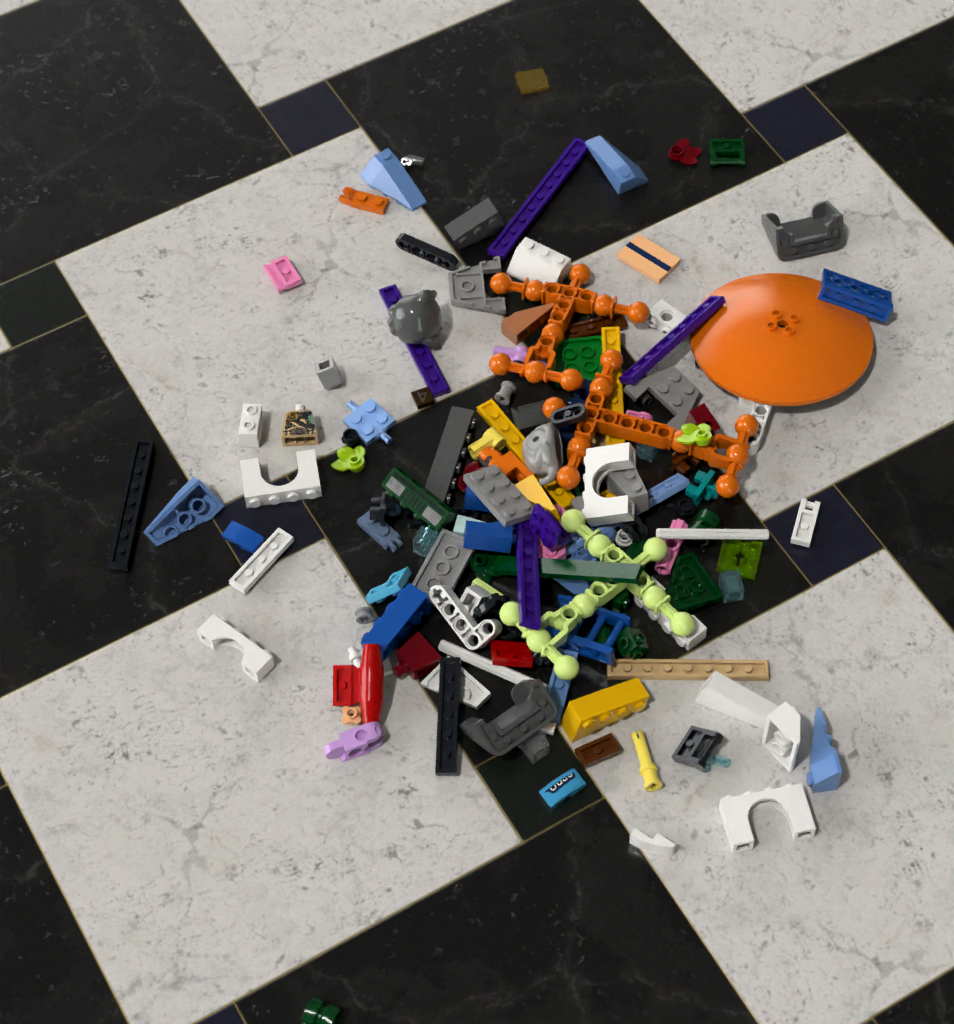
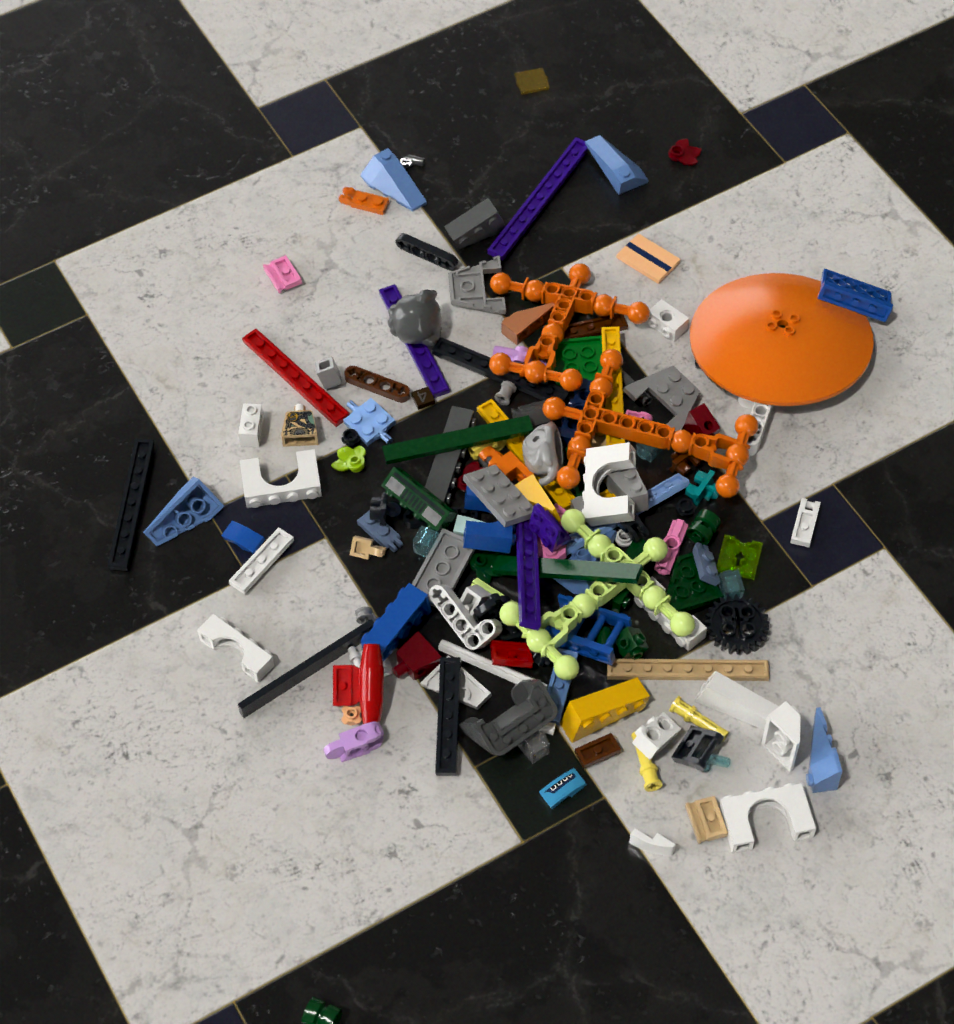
medium azure plate [365,567,412,604] -> none
white slope [507,237,571,284] -> none
black plate [550,403,588,428] -> none
dark purple tile [619,295,726,385] -> none
white axle [656,528,769,540] -> none
lime plate [676,423,712,446] -> none
dark green plate [709,139,745,167] -> none
dark grey windscreen [761,200,844,261] -> none
none -> black tile [238,619,374,718]
none -> red tile [242,328,350,427]
none -> reddish brown beam [344,366,410,403]
none -> tan plate [350,535,386,560]
none -> dark green tile [382,415,533,465]
none -> black plate [432,337,570,403]
none -> white brick [632,712,681,760]
none -> light yellow pin [669,696,729,743]
none -> tan plate [685,796,728,844]
none -> sand blue hinge [692,542,720,586]
none -> black gear [704,594,770,655]

